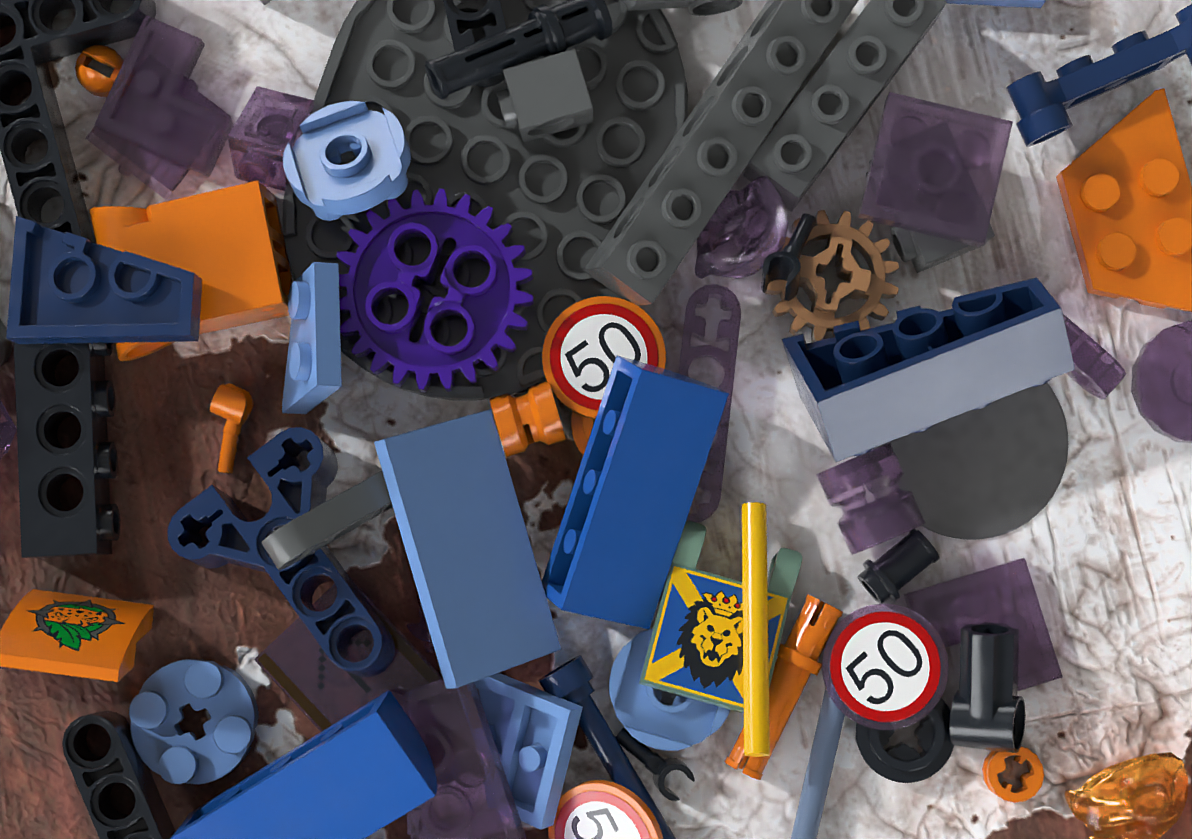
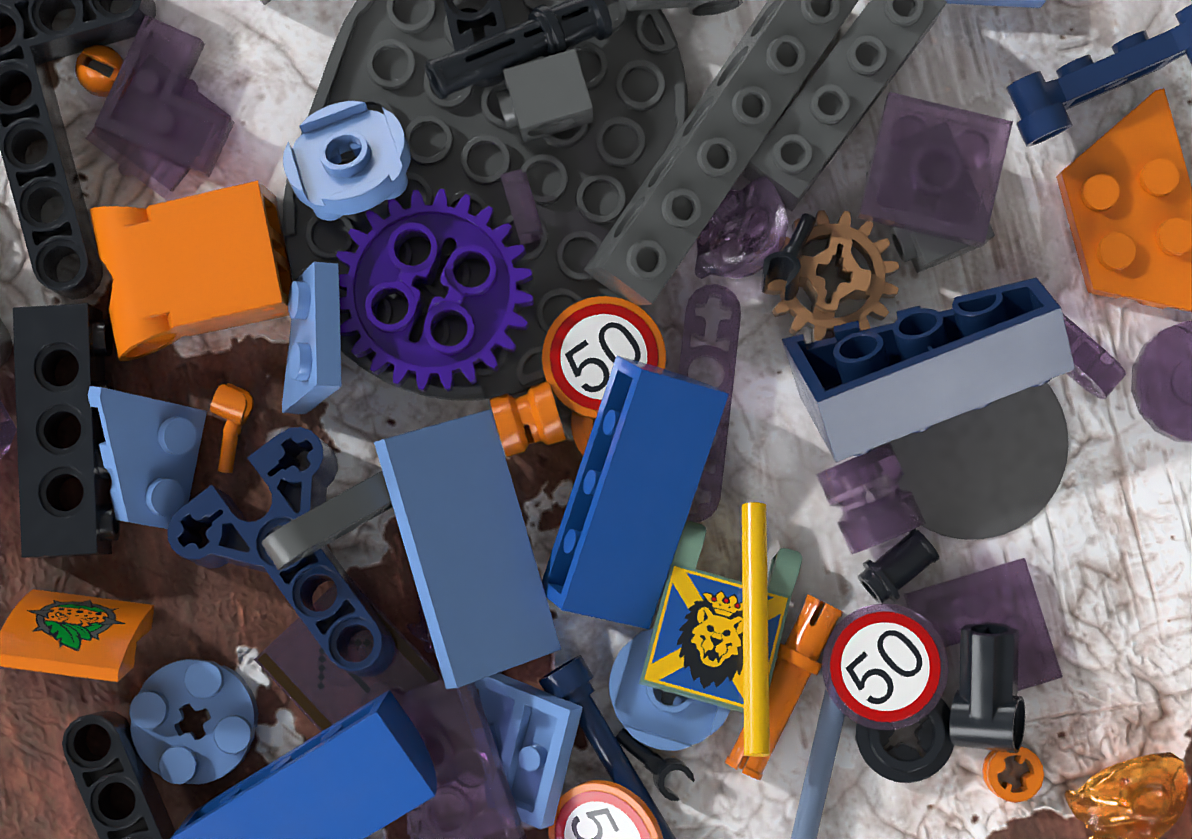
dark blue wing [6,216,202,344] -> none
clear purple bracket [228,86,314,191] -> none
none -> medium blue wing [88,386,207,529]
none -> clear purple tile [500,169,543,245]

